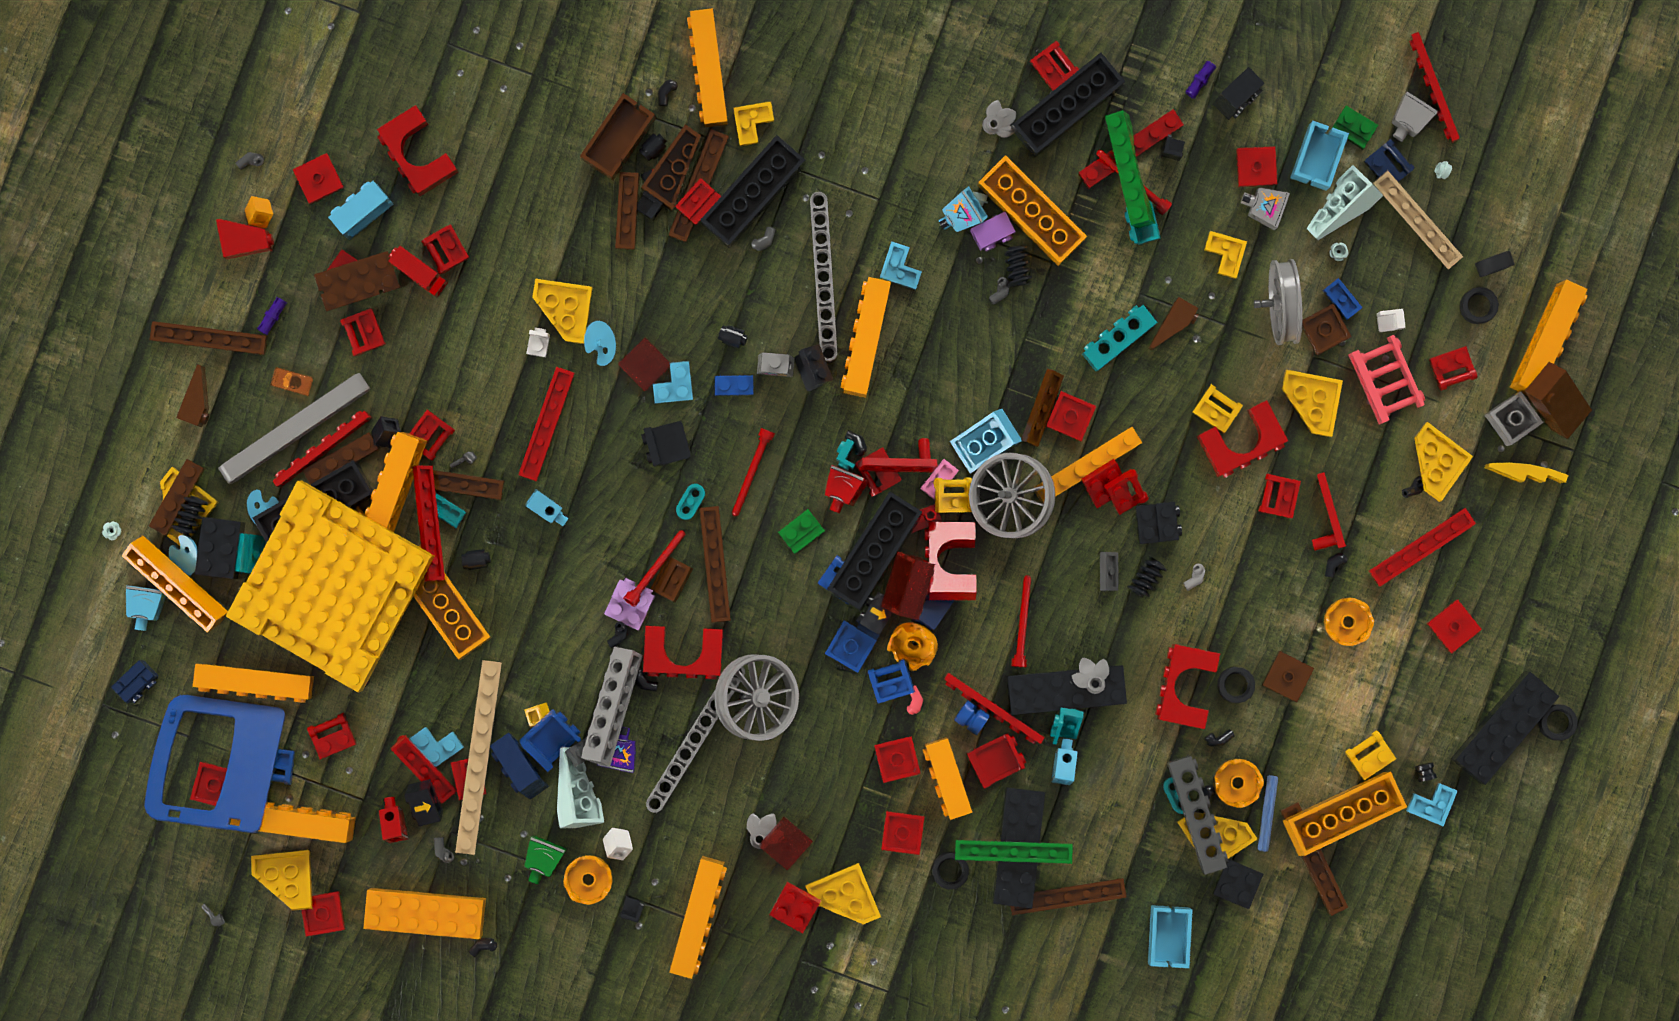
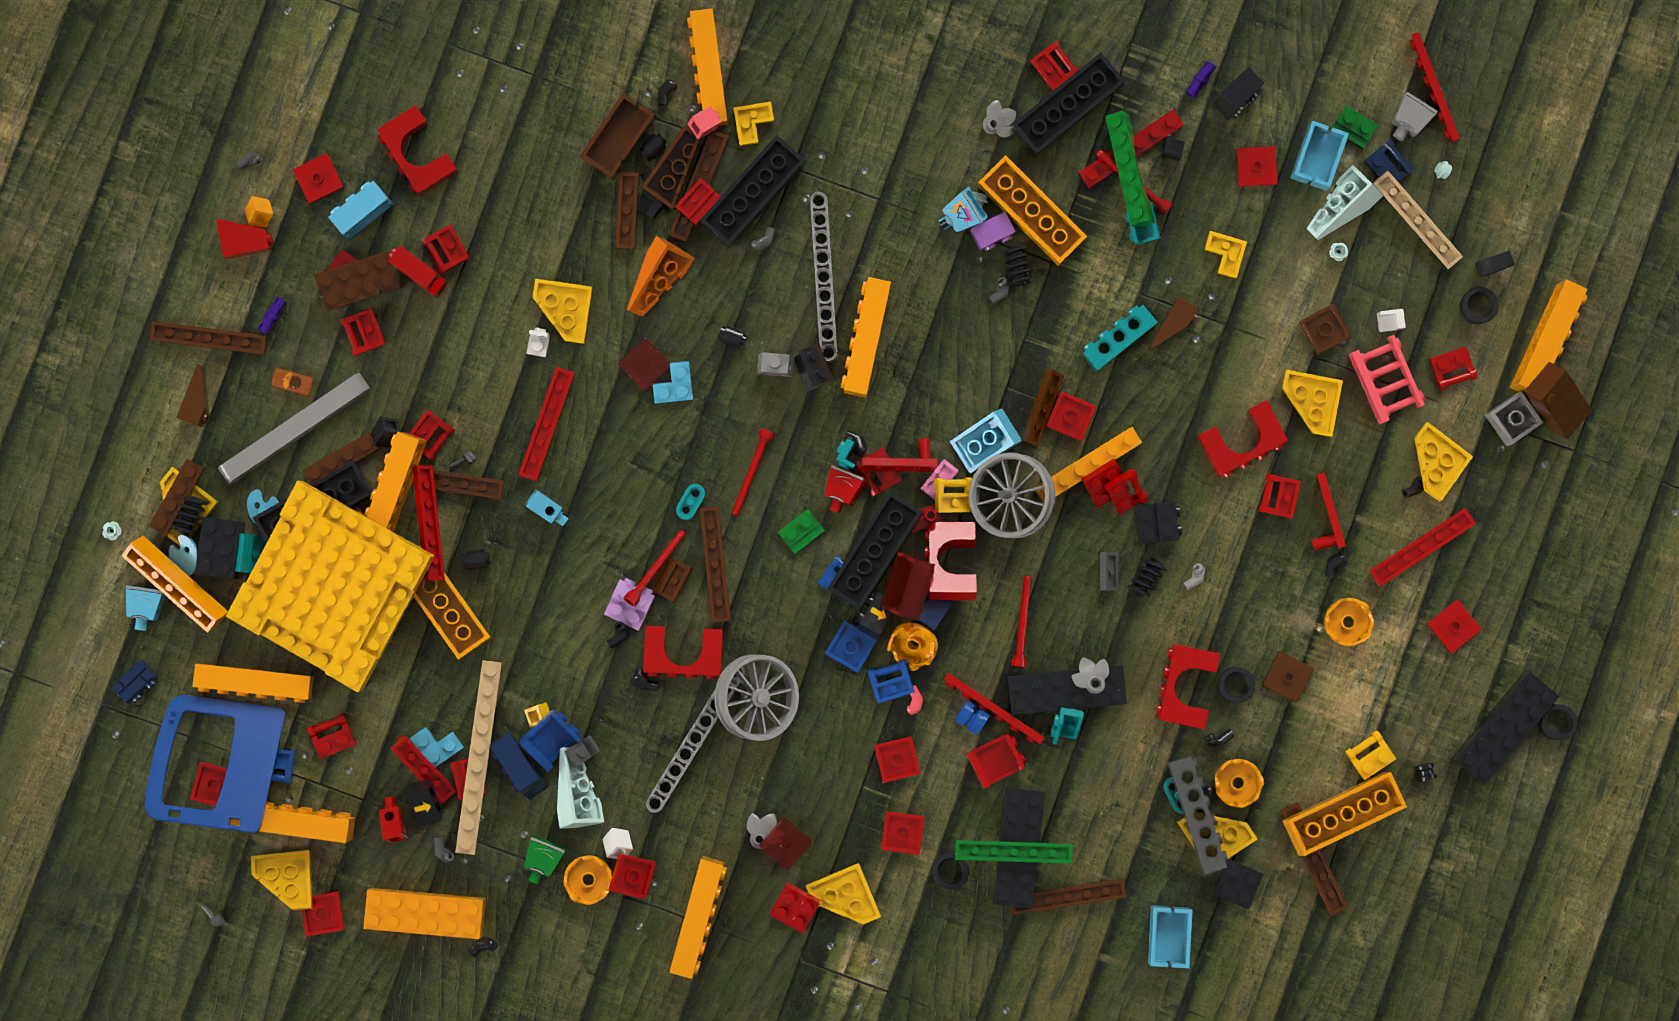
red plate [273,411,372,488] -> none
teal plate [436,493,467,529] -> none
light grey brick [581,647,643,766] -> none
medium azure piece [584,321,616,366] -> none
dark purple torso [597,727,636,773] -> none
black panel [620,896,645,923] -> none
black bracket [641,421,691,467] -> none
blue plate [715,375,753,396] -> none
medium azure plate [879,241,922,290] -> none
light orange brick [922,737,972,820] -> none
medium azure torso [1051,739,1077,785] -> none
yellow plate [1192,384,1243,433] -> none
light grey torso [1241,188,1290,230] -> none
light grey wheel [1254,259,1302,345] -> none
medium blue axle [1258,775,1278,852] -> none
blue plate [1322,278,1362,320] -> none
medium azure plate [1406,783,1457,826] -> none
yellow slope [1484,463,1569,483] -> none
none -> red plate [608,853,656,900]
none -> orange wedge [627,236,695,317]
none -> coral brick [688,106,721,139]

